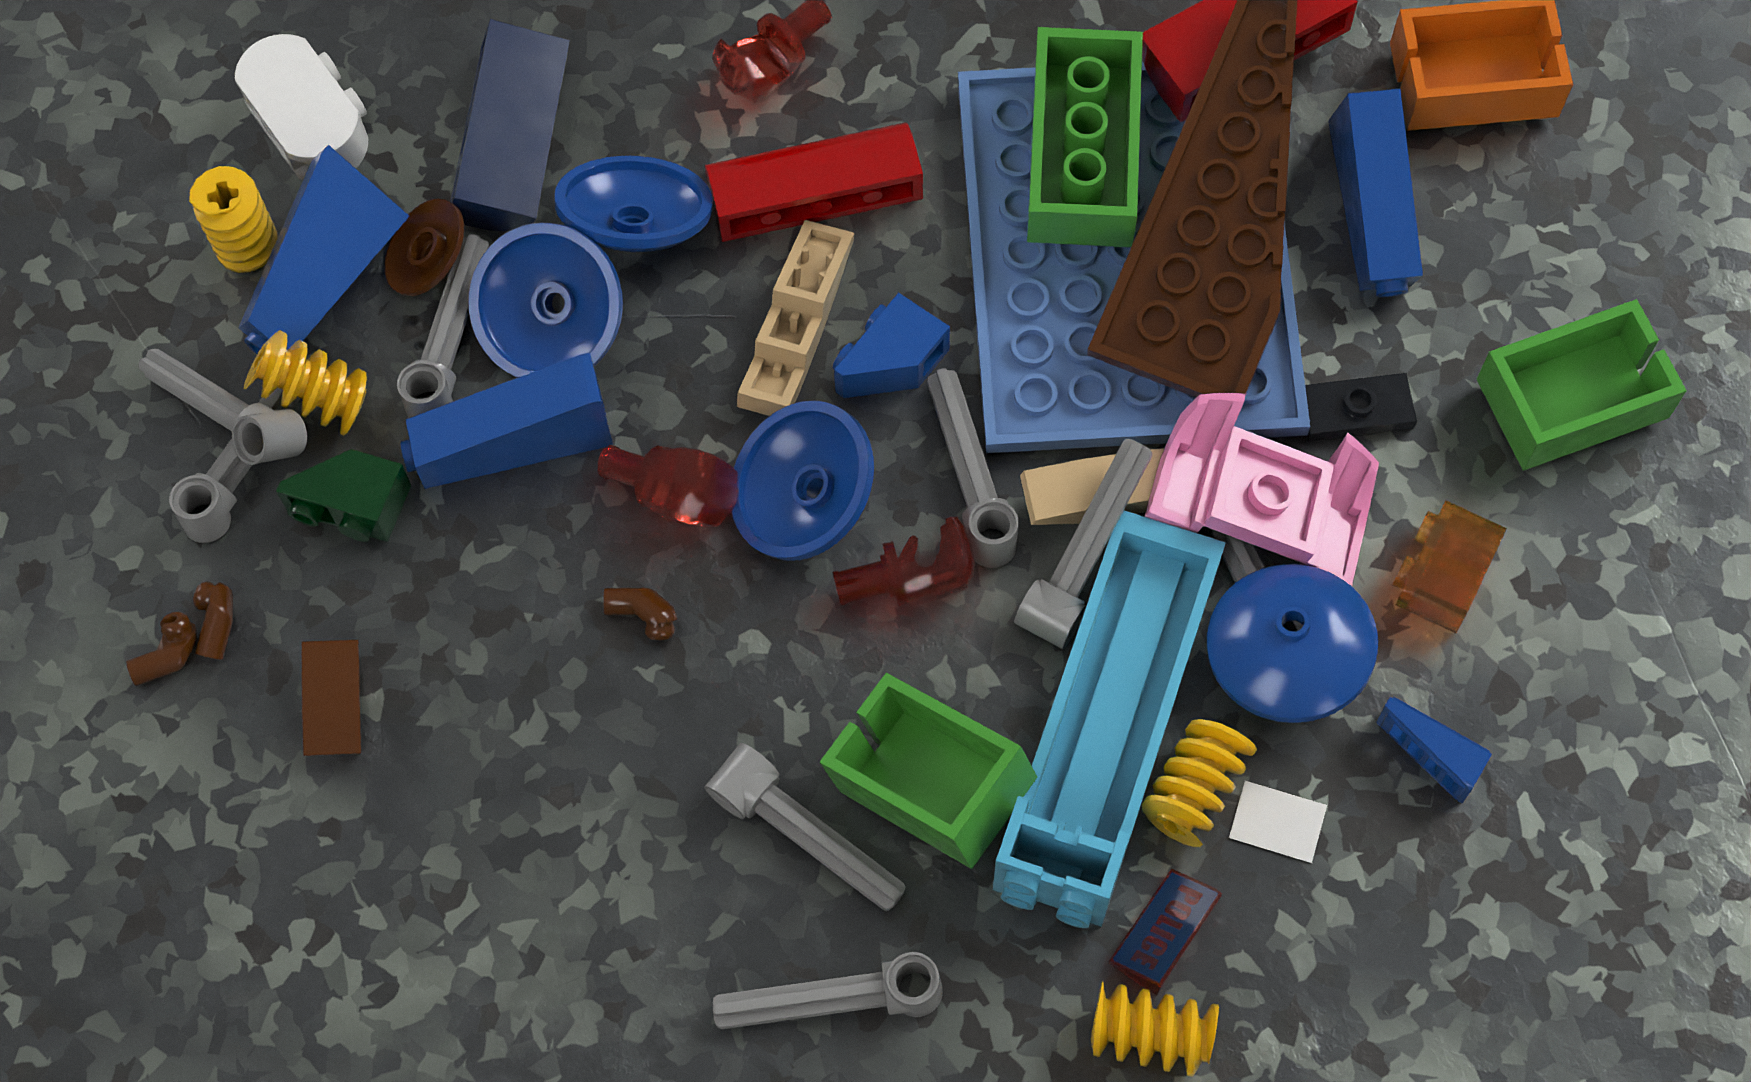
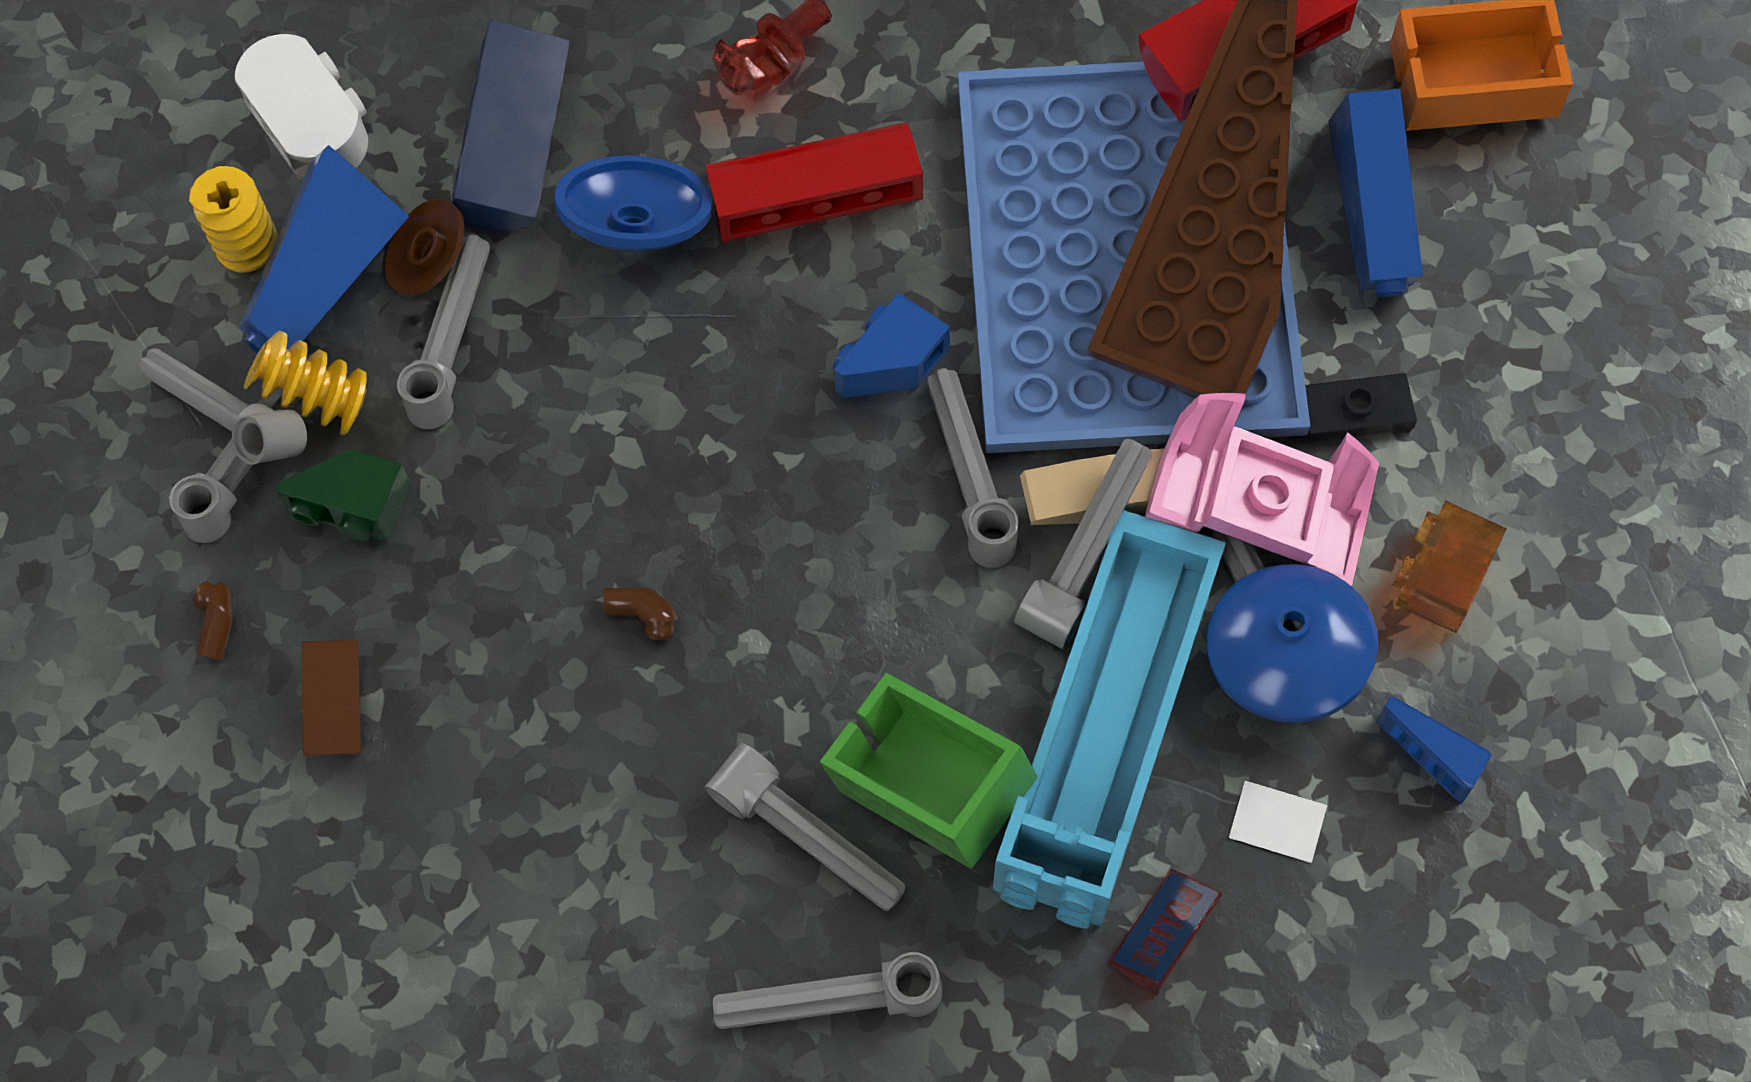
reddish brown arm [126,612,197,686] -> none
blue slope [400,352,613,489] -> none
blue dish [469,223,623,378] -> none
clear red piece [598,445,739,528] -> none
blue dish [730,401,874,561] -> none
tan slope [737,220,854,416] -> none
clear red piece [832,517,975,607] -> none
bright green brick [1027,27,1143,247] -> none
yellow piece [1091,981,1219,1077] -> none
yellow piece [1141,719,1257,847] -> none
bright green piece [1476,299,1687,471] -> none

